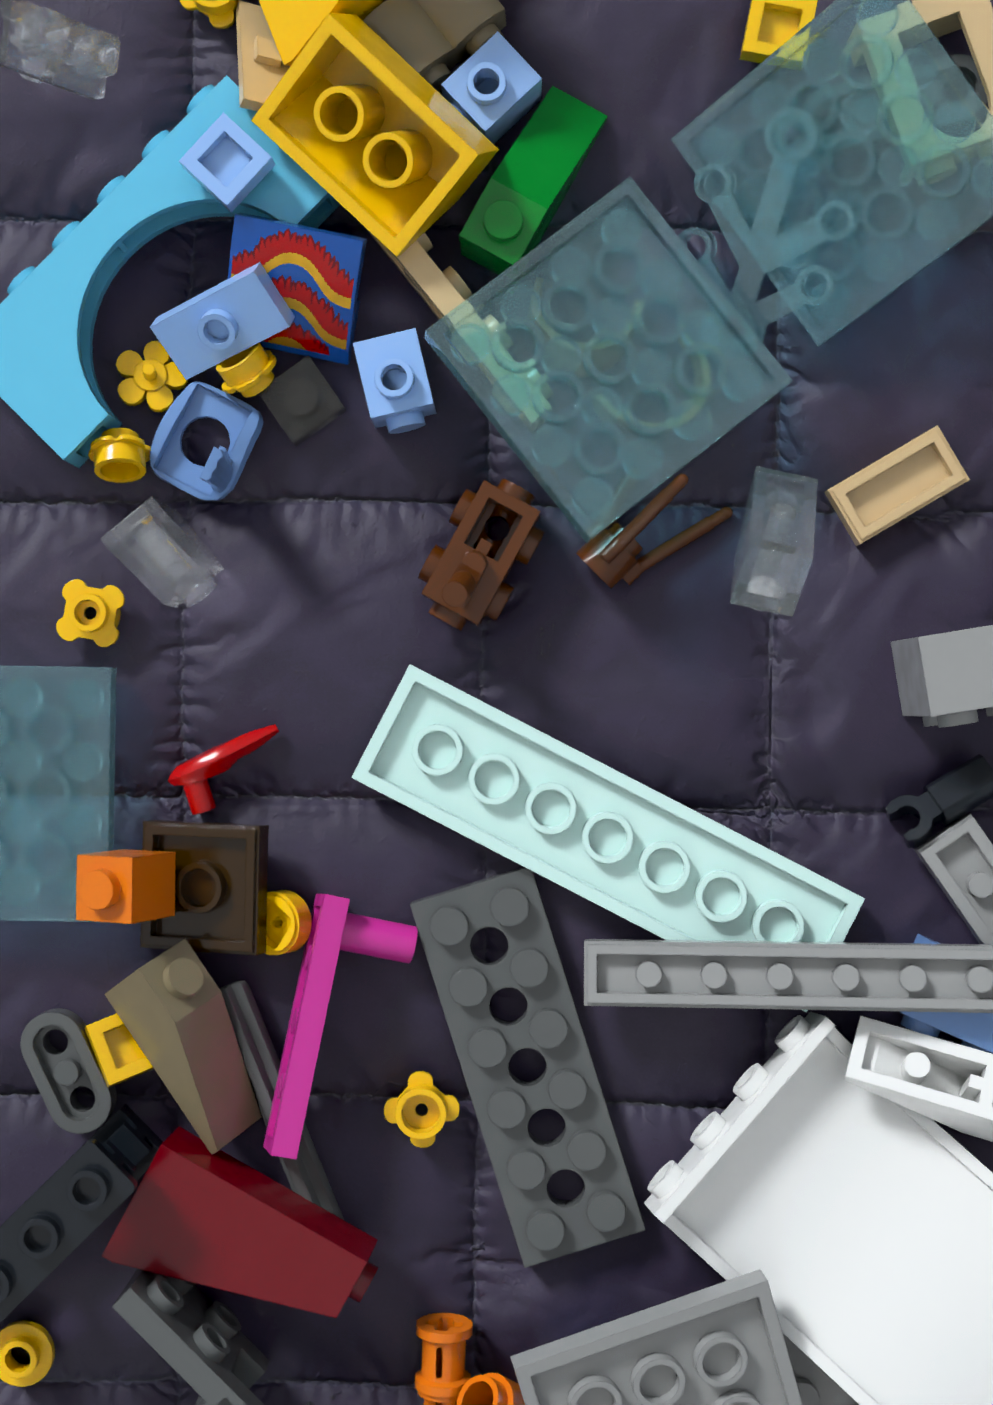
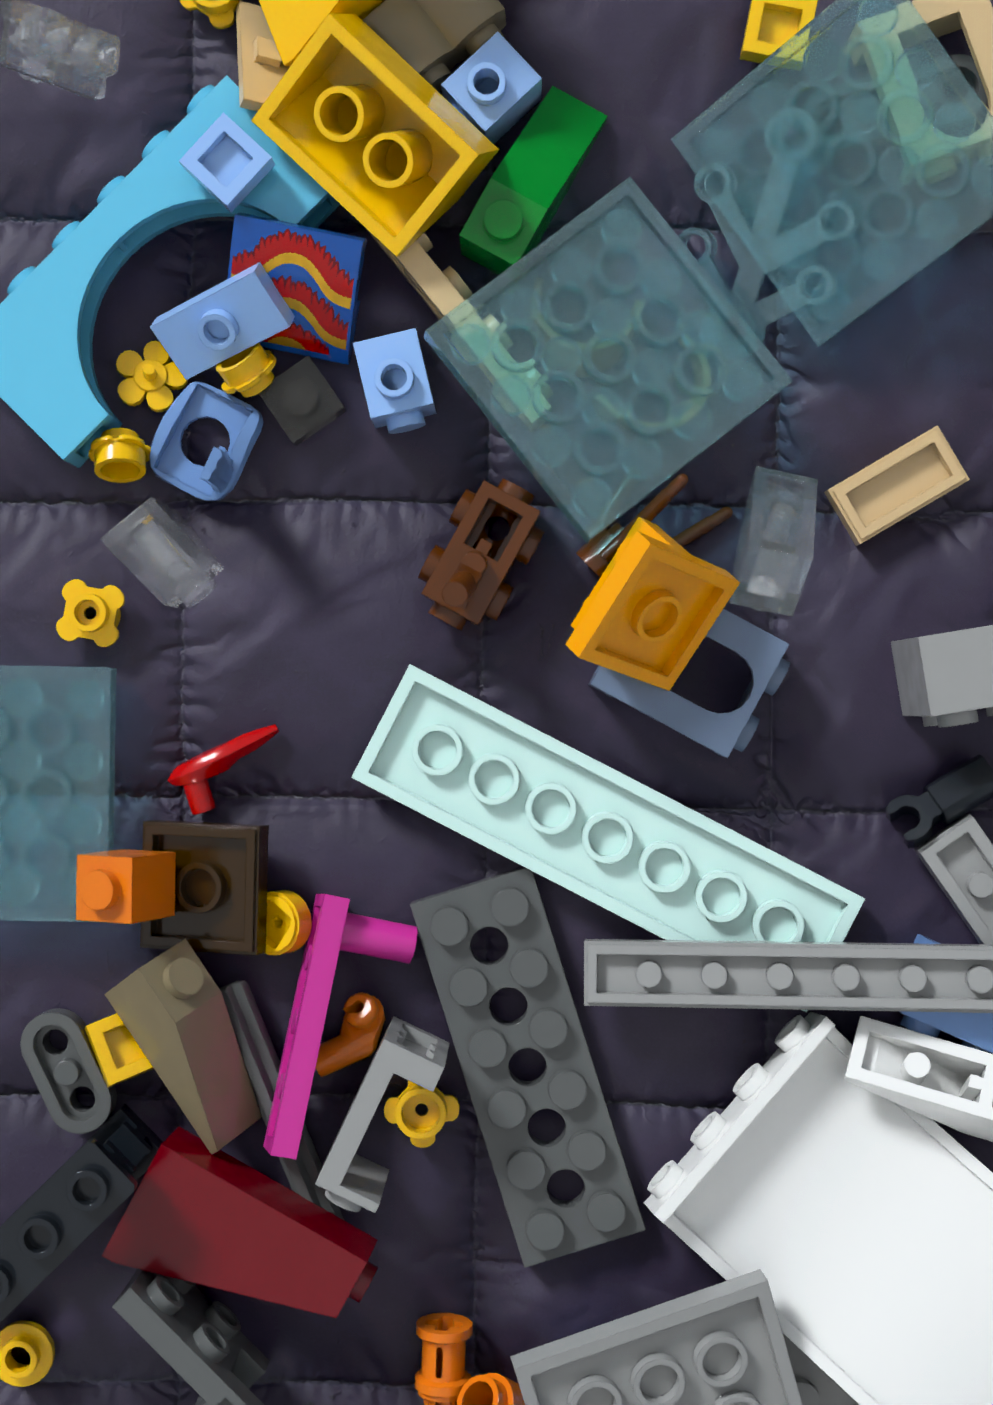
none -> orange arm [315,992,385,1077]
none -> light grey panel [315,1016,450,1213]
none -> light orange bracket [565,517,740,691]
none -> sand blue panel [588,609,790,758]

